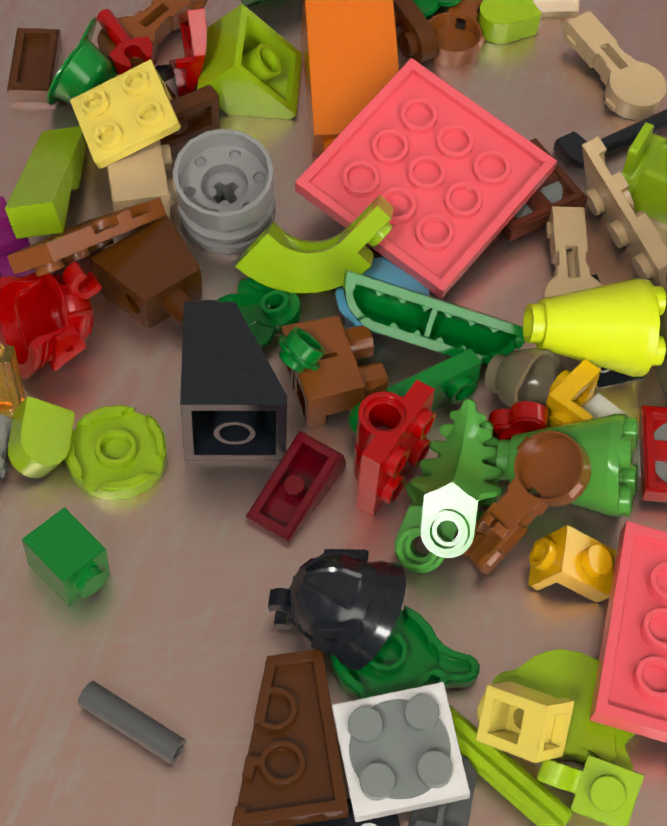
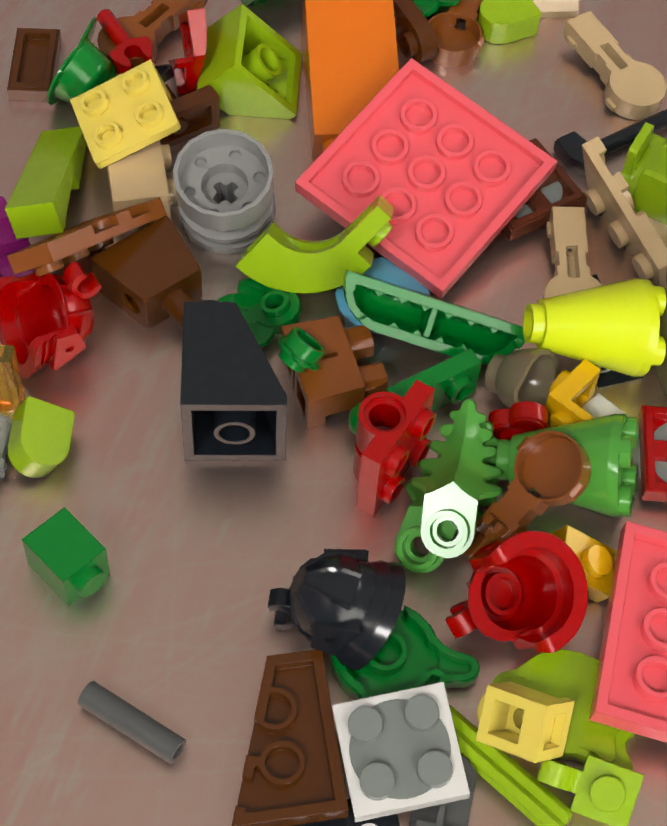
lime tile [65,405,167,501] -> none
dark red slope [245,431,347,543] -> none
none -> red helmet [445,531,588,653]

